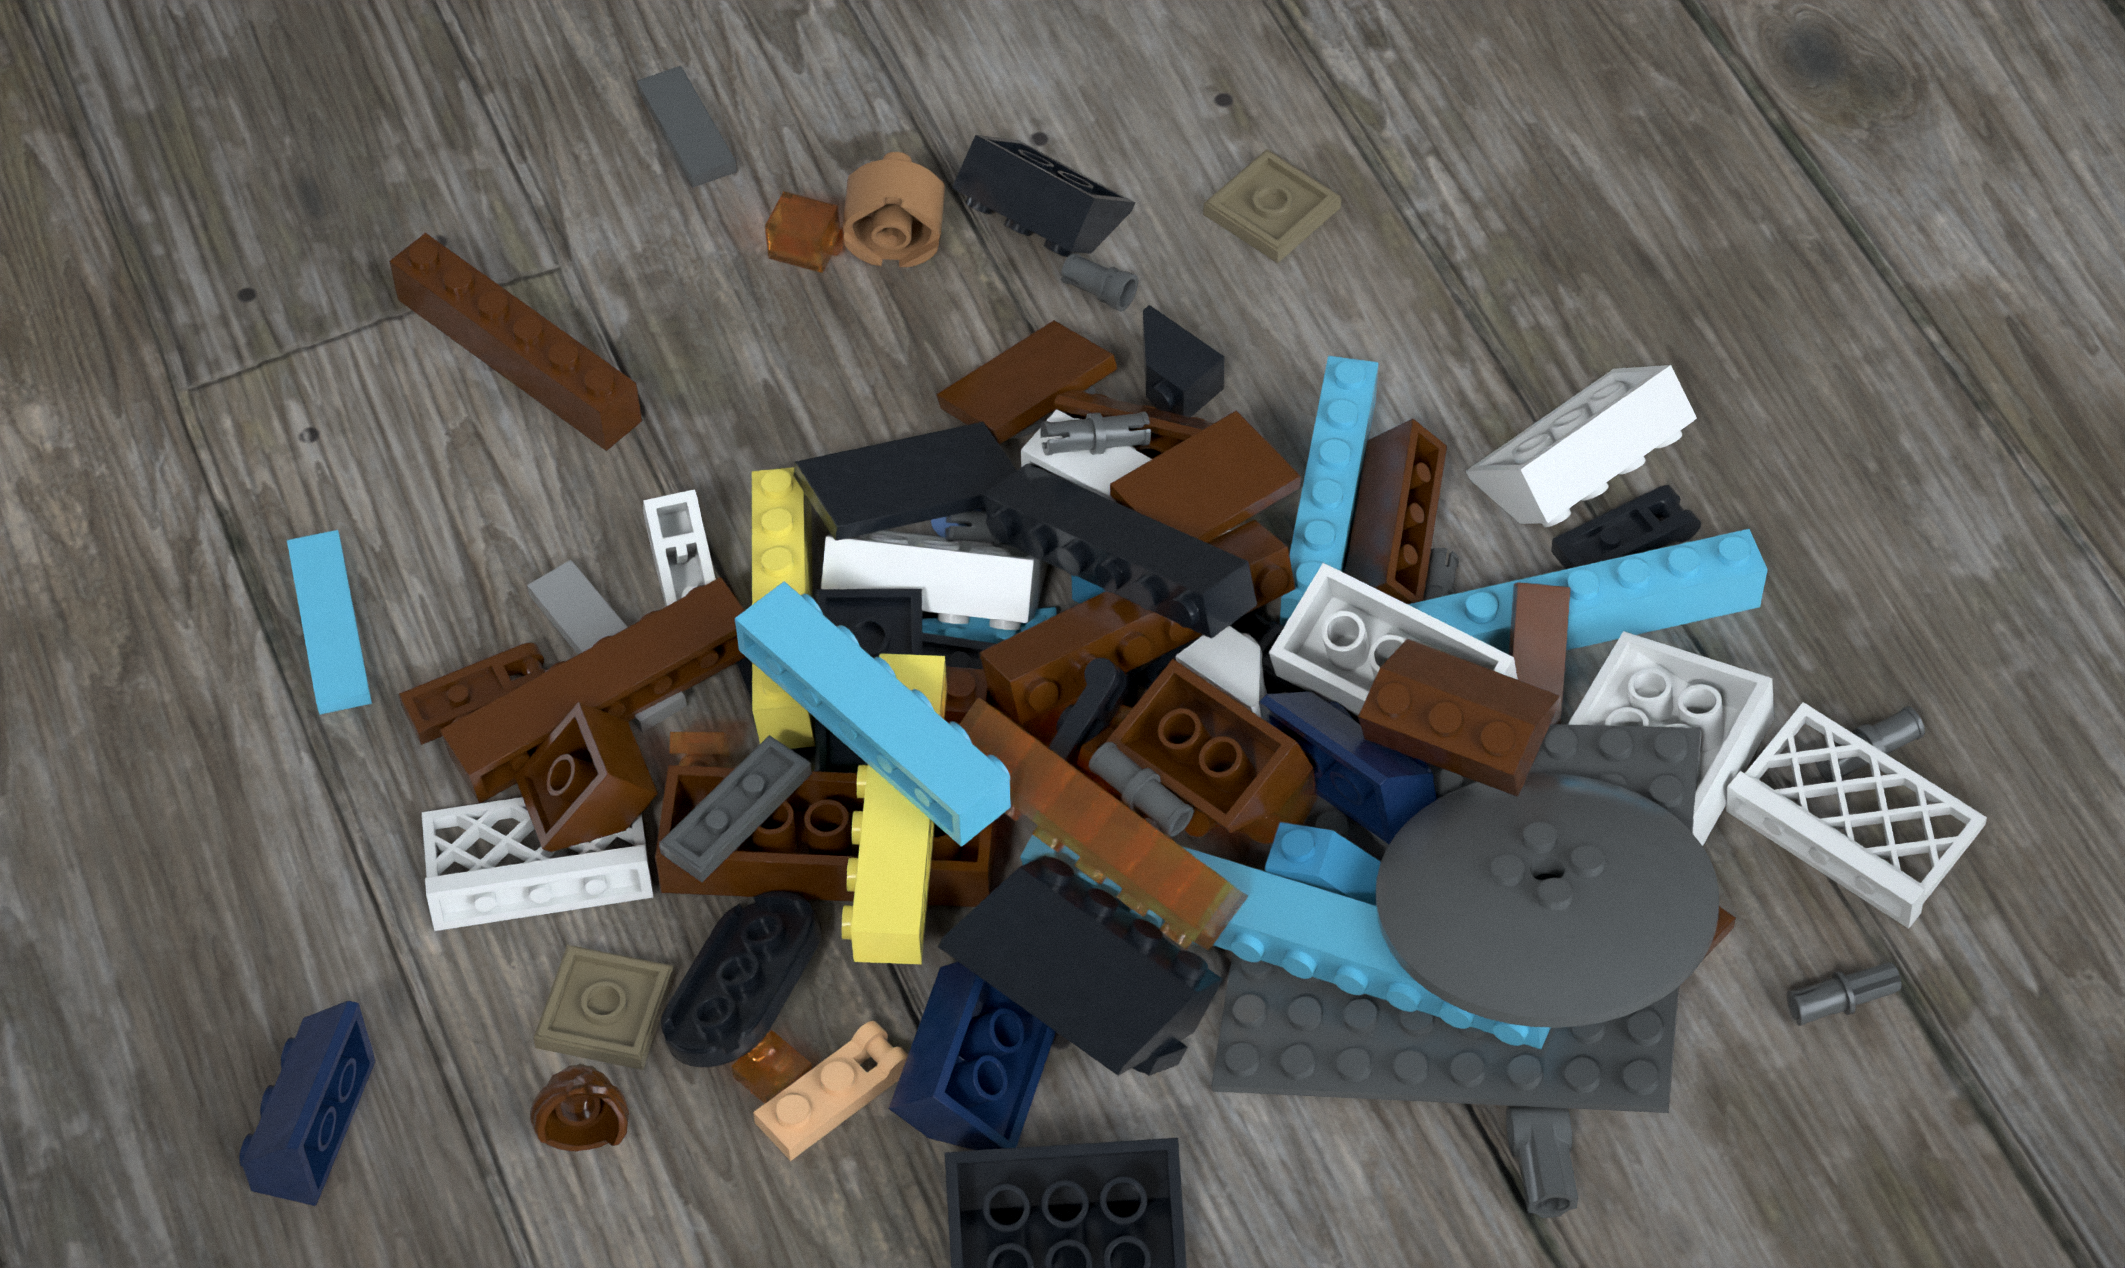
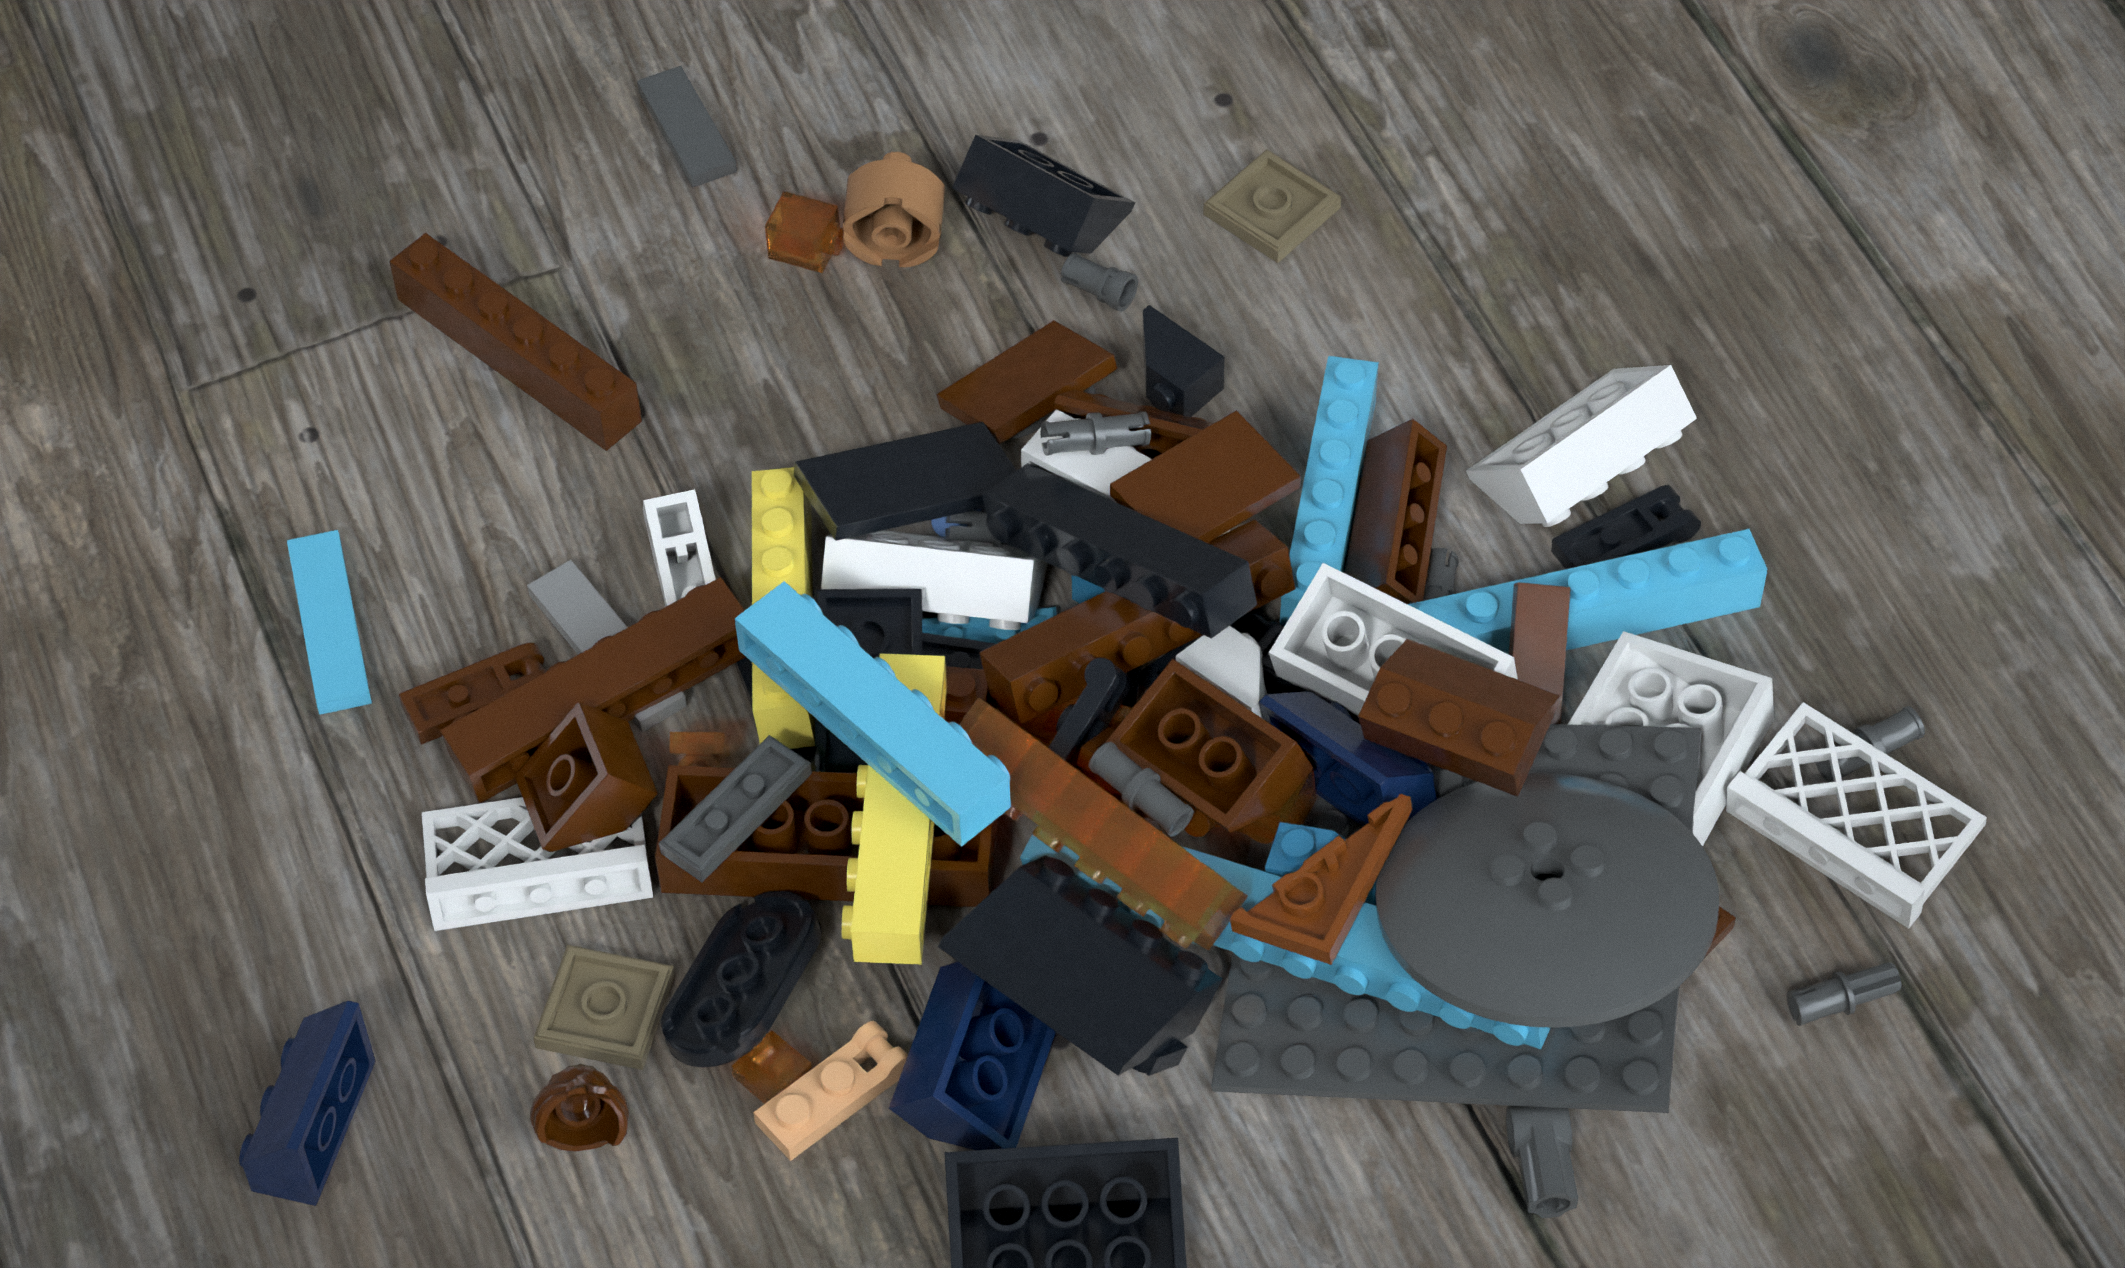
none -> dark orange wing [1230,794,1412,965]

